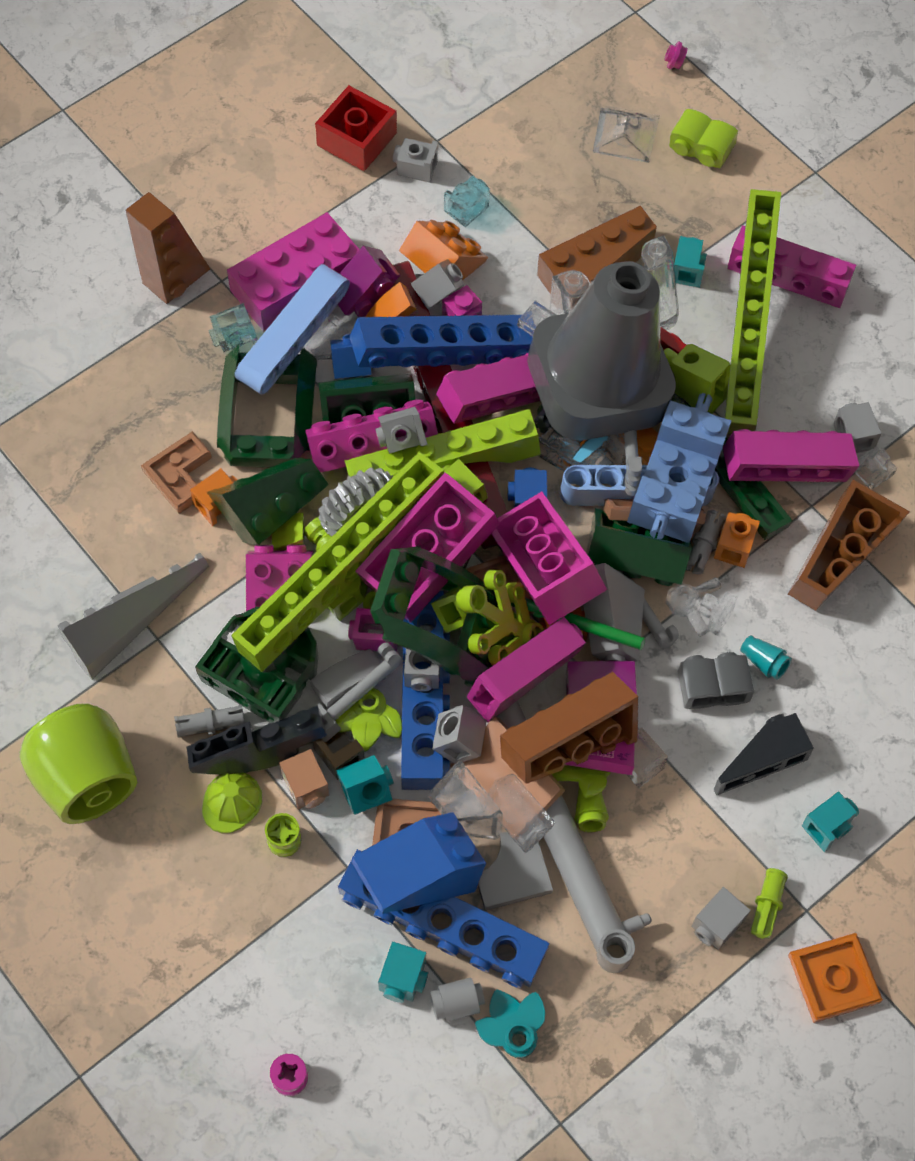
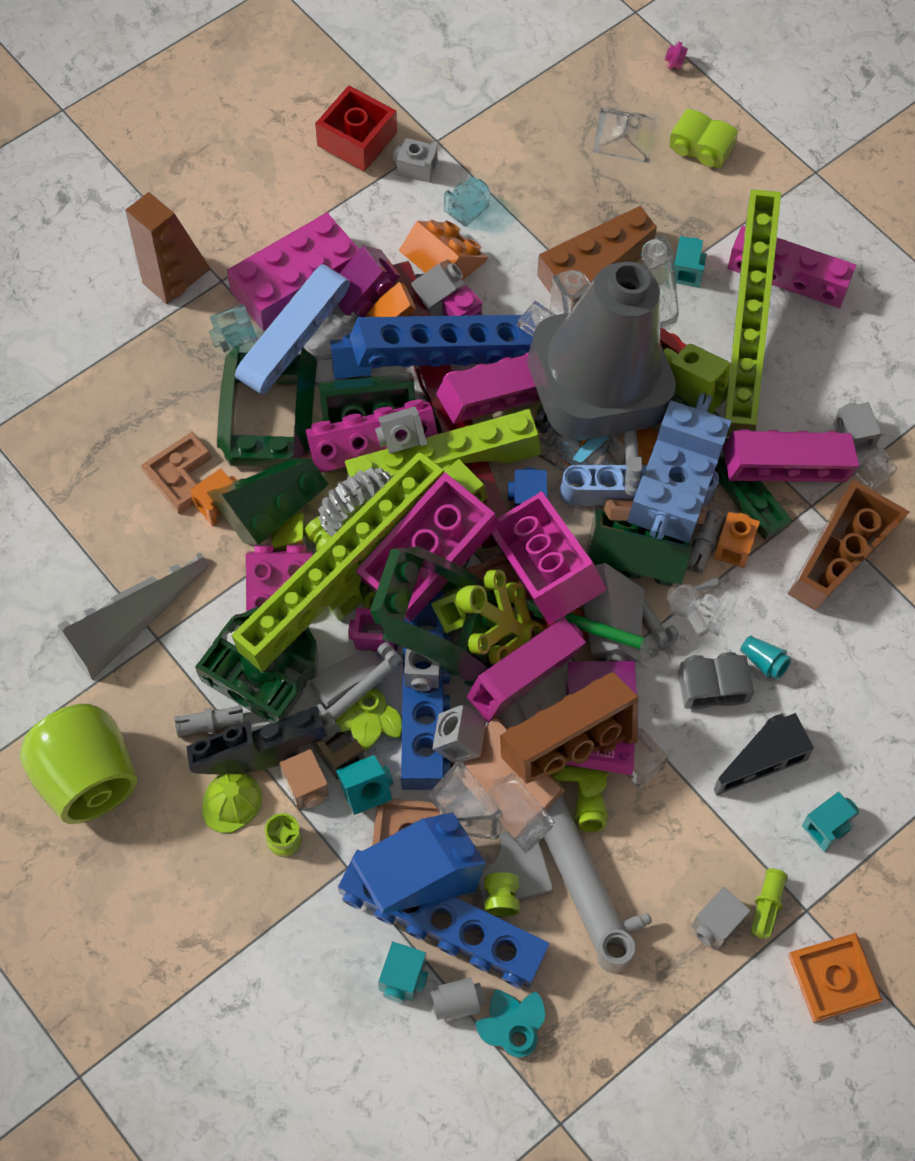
dark pink wheel [270,1054,308,1096] -> none
none -> lime wheel [484,872,520,917]

